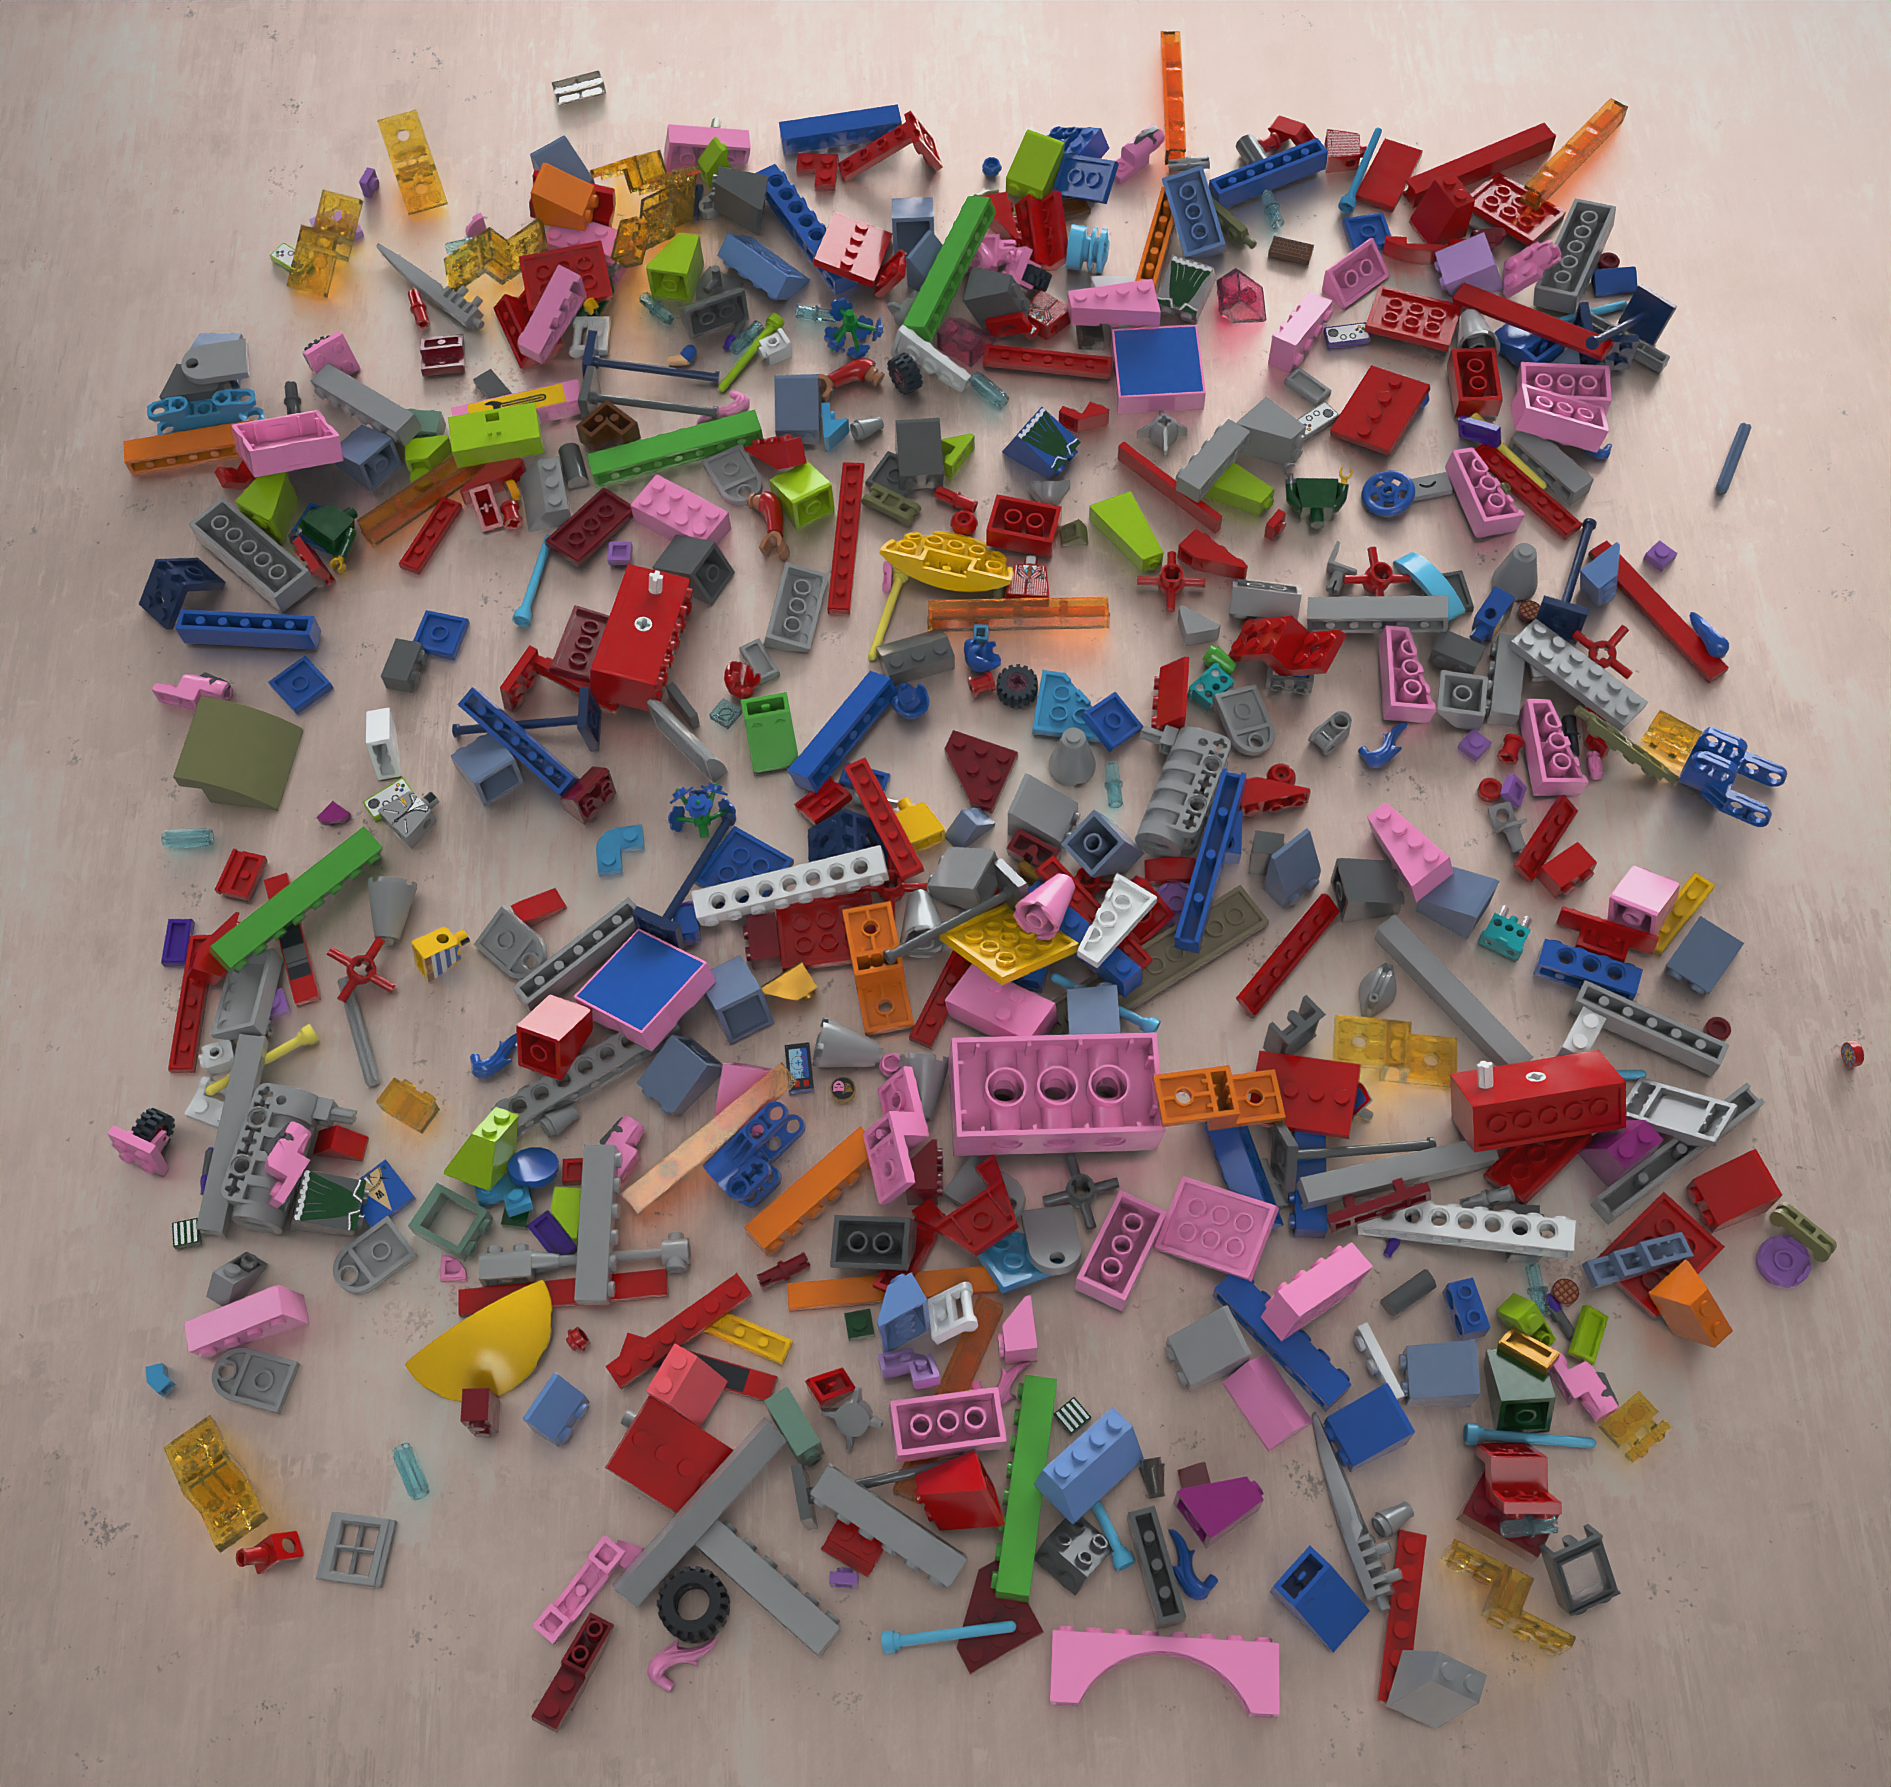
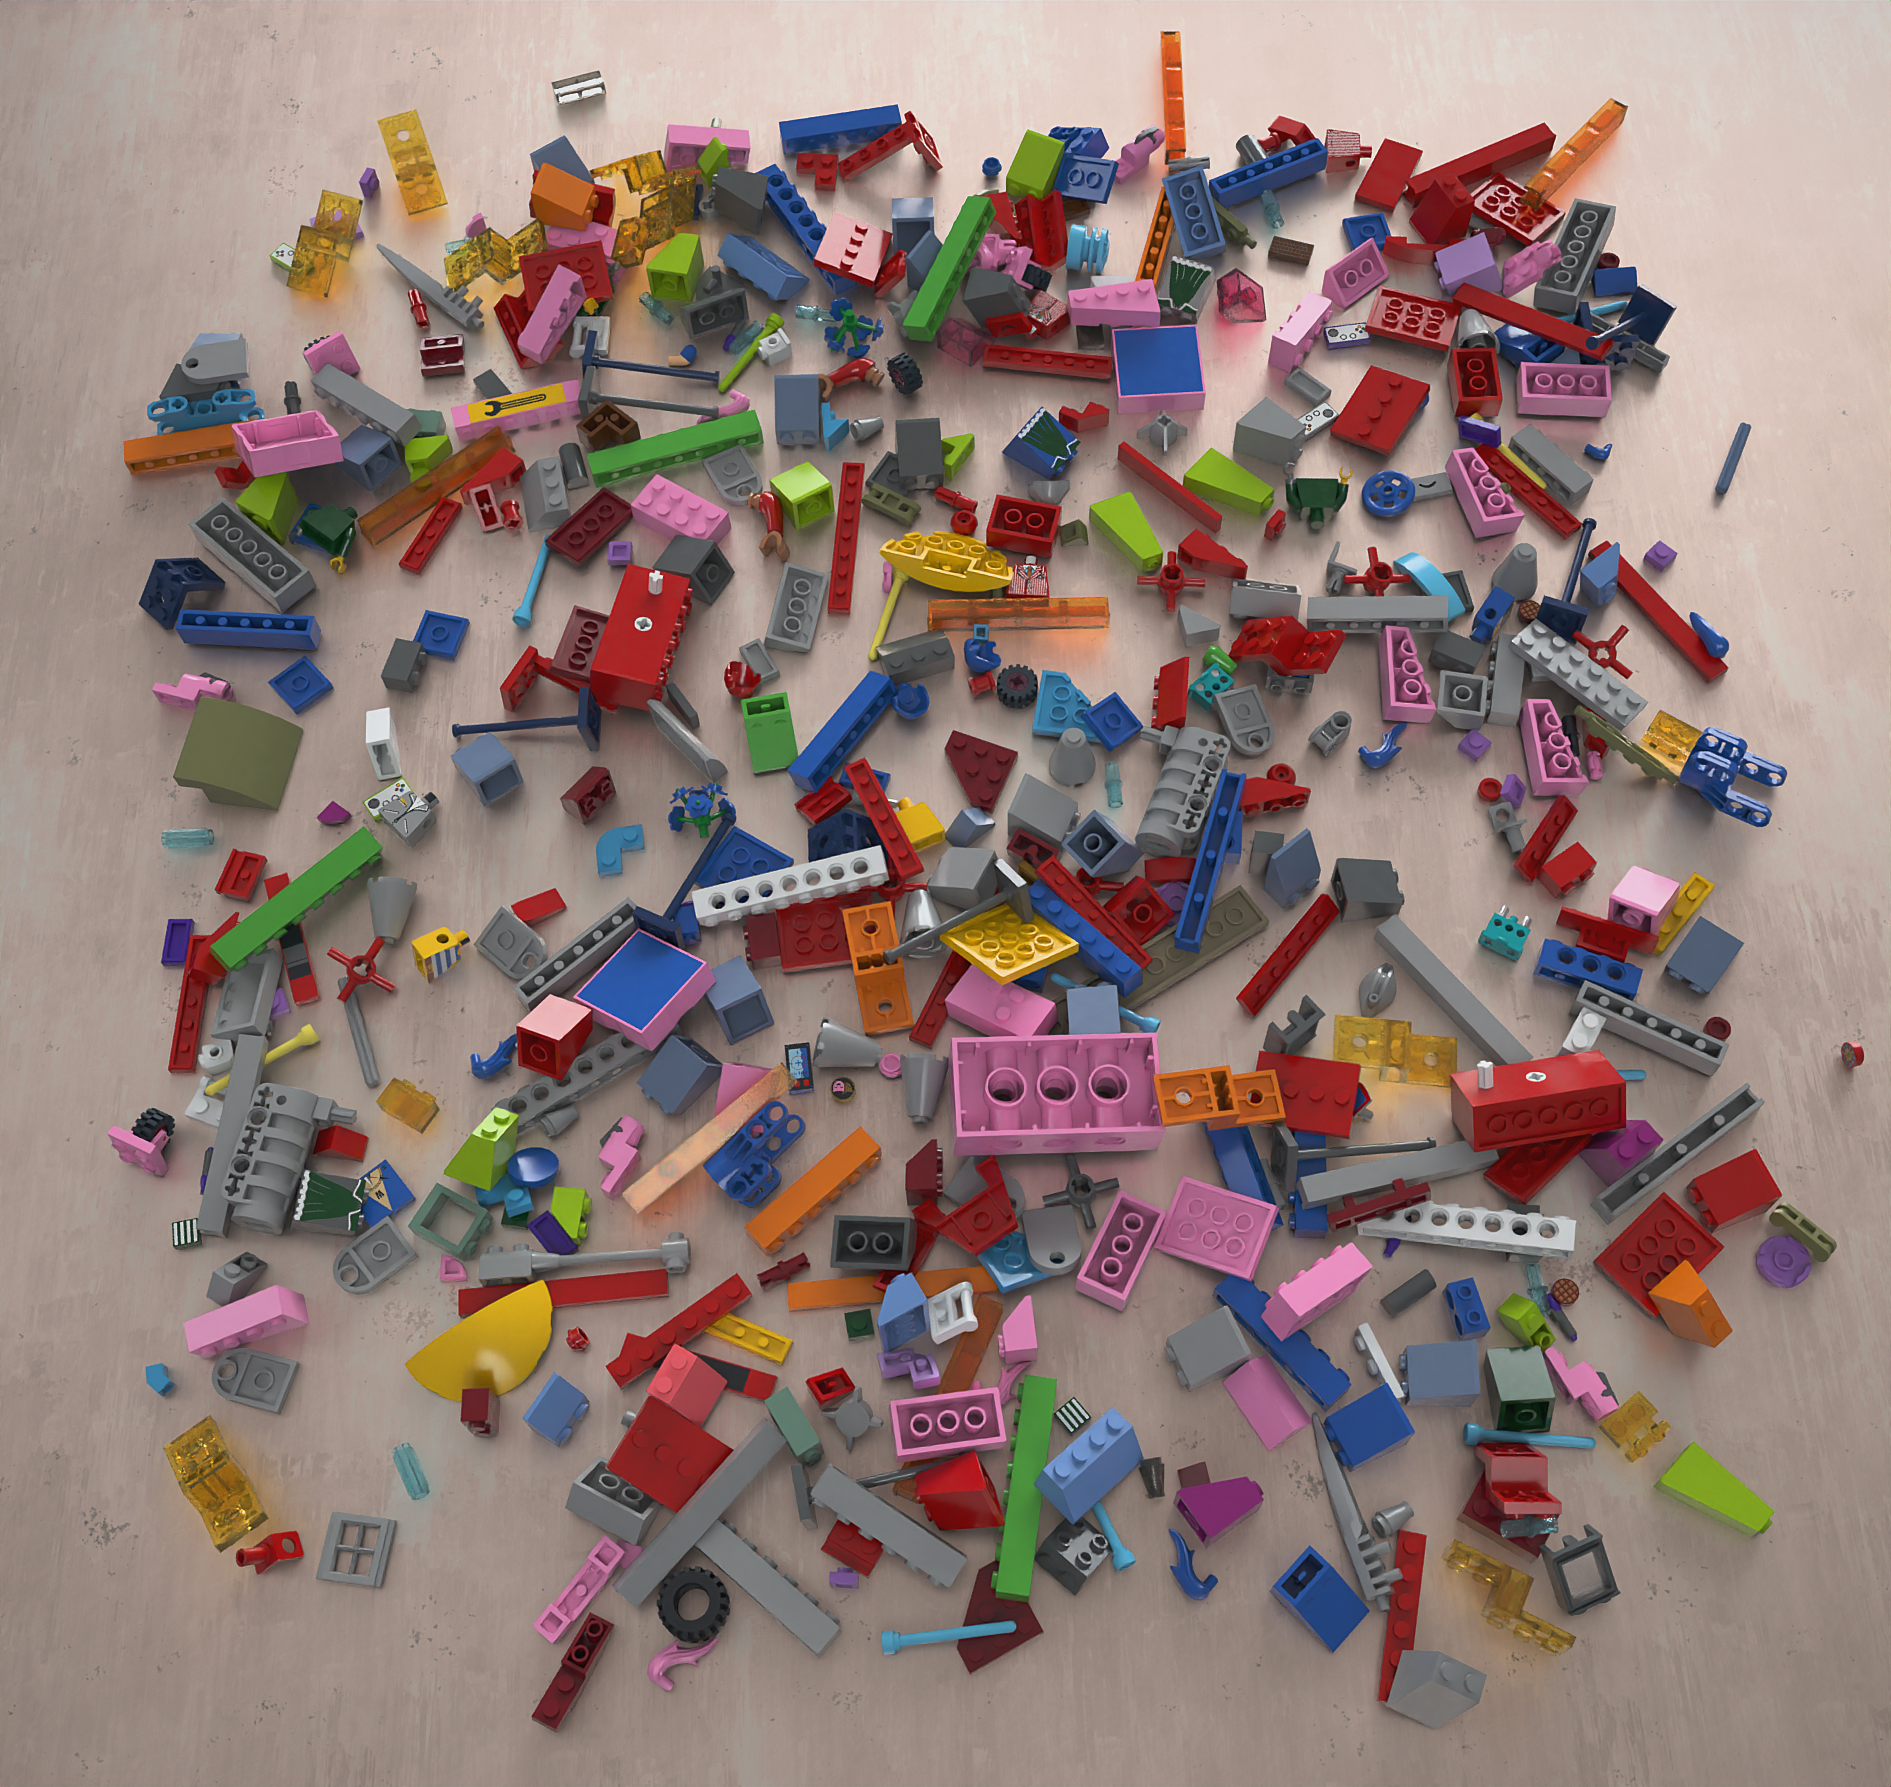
bright pink plate [264,1122,312,1209] -> none
red plate [292,536,335,585] -> none
lime brick [448,402,545,468] -> none
blue brick [457,687,580,796] -> none
light orange tile [504,479,521,501] -> none
red tile [562,1158,583,1186] -> none
light grey brick [574,1145,623,1305] -> none
clear light blue tile [709,698,742,729] -> none
red slope [744,434,807,469] -> none
slope [761,961,818,1001] -> none
bright pink bracket [863,1066,929,1205] -> none
white wing [890,325,971,392] -> none
clear light blue piece [969,371,1009,409] -> none
bright pink cone [1014,874,1075,940] -> none
bright pink arch [1050,1626,1280,1718] -> none
white wing [1077,873,1157,968] -> none
dark grey brick [1127,1506,1186,1629] -> none
light grey brick [1175,418,1250,503] -> none
dark azure piece [1338,127,1382,213] -> none
bright pink wedge [1367,802,1453,903] -> none
sand blue slope [1416,866,1500,939] -> none
light grey pin [1459,1184,1515,1210] -> none
red bush [1497,734,1525,765] -> none
pearl gold tile [1497,1326,1560,1376] -> none
bright pink brick [1510,383,1609,453] -> none
lime tile [1568,1305,1609,1365] -> none
sand blue slope [1582,1232,1694,1289] -> none
light grey slope [1626,1077,1738,1147] -> none
none -> light grey slope [565,1456,663,1546]
none -> lime slope [1653,1441,1775,1537]

